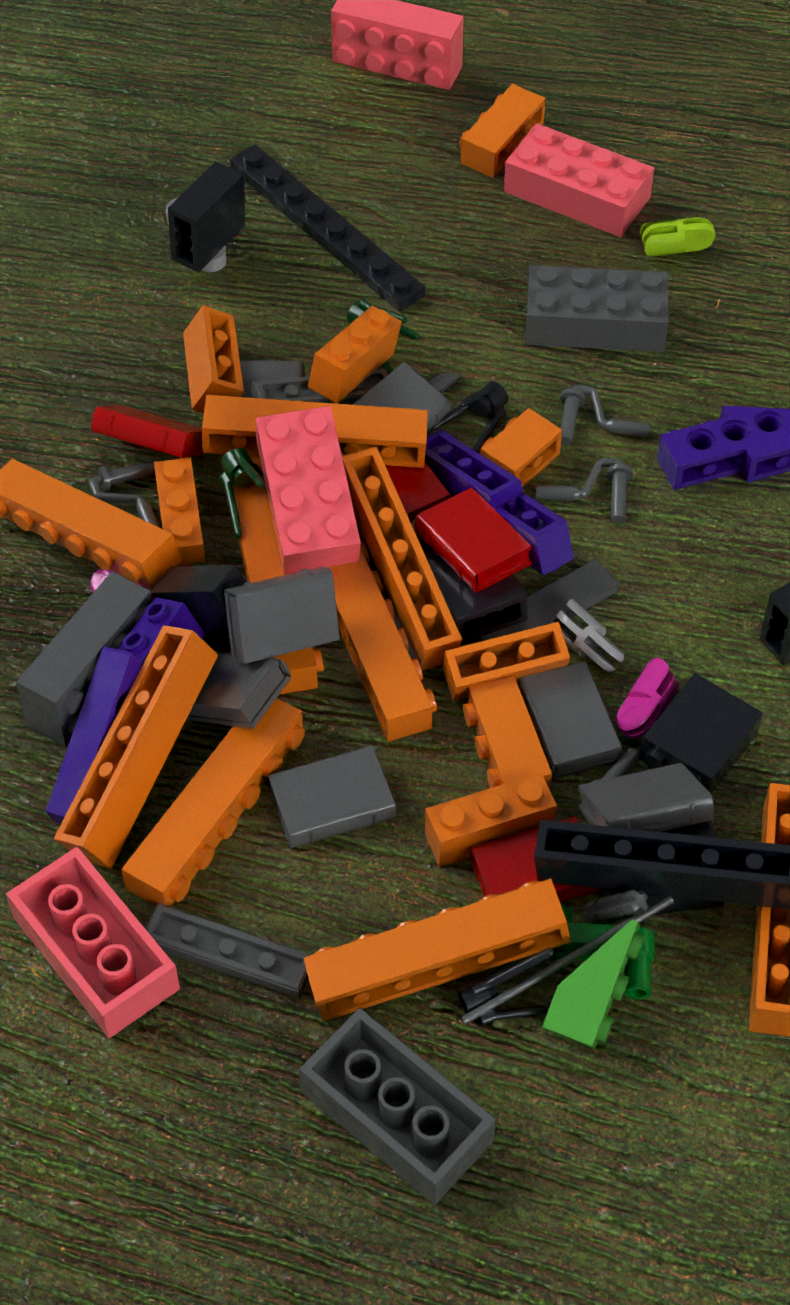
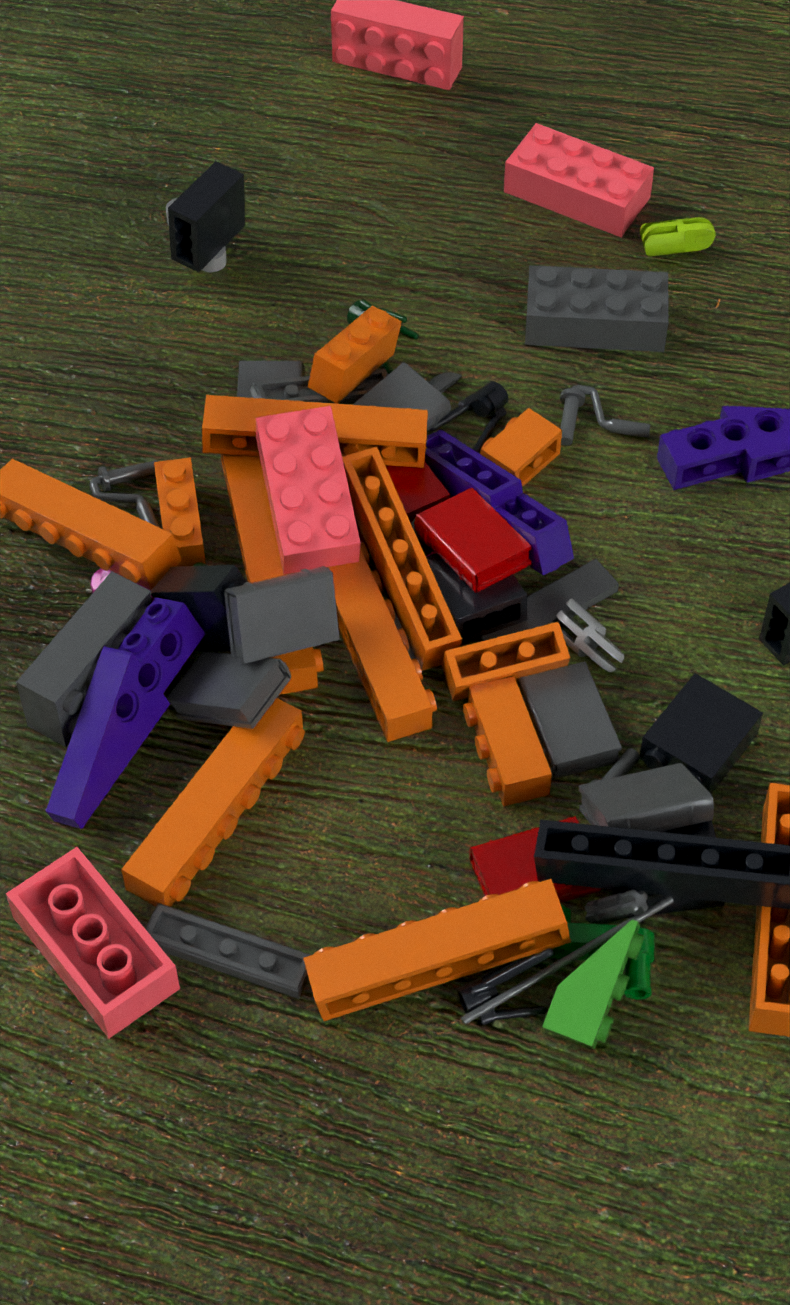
orange brick [53,625,218,869] -> none
red piece [91,404,204,458] -> none
orange brick [183,305,244,414] -> none
dark green plant [219,448,266,538] -> none
black plate [230,144,425,312] -> none
dark grey piece [268,746,396,849] -> none
dark grey brick [299,1008,496,1205] -> none
orange brick [425,772,557,867] -> none
orange brick [459,84,546,178] -> none
dark grey piece [536,458,633,524] -> none
dark pink arm [616,657,680,739] -> none

